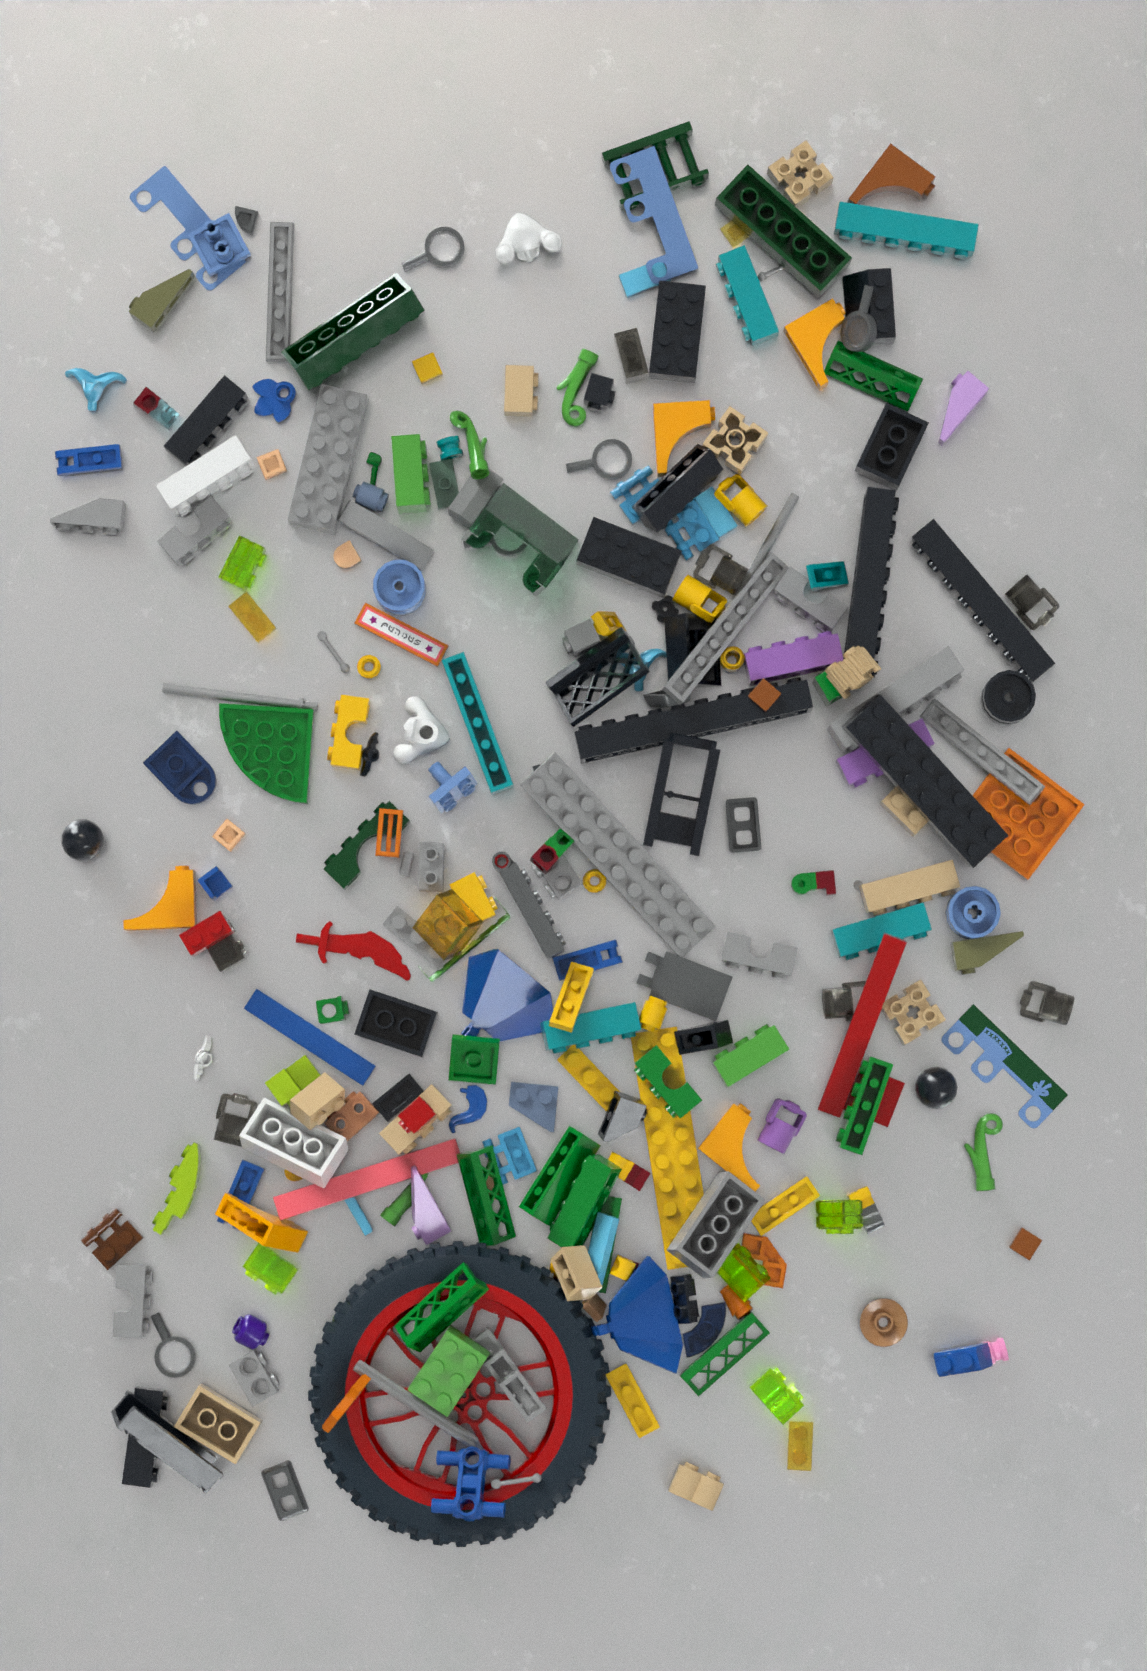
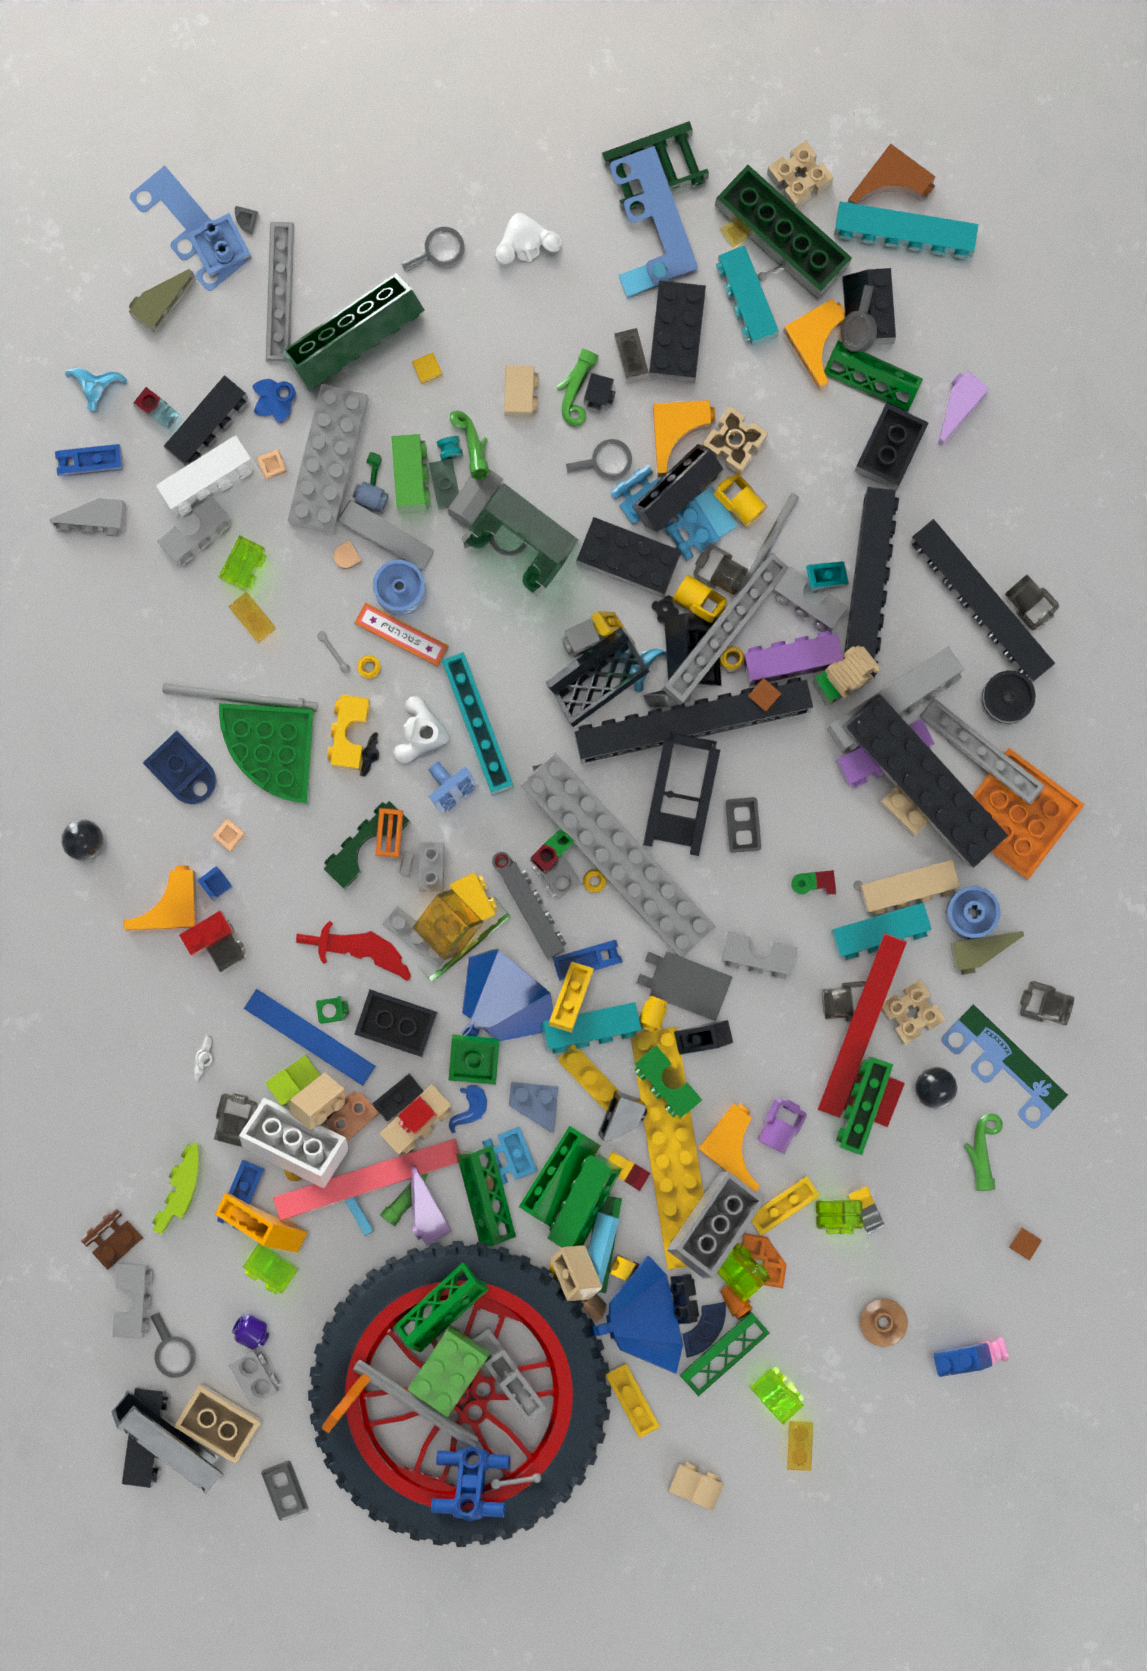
bright green brick [712,1024,789,1088] -> none

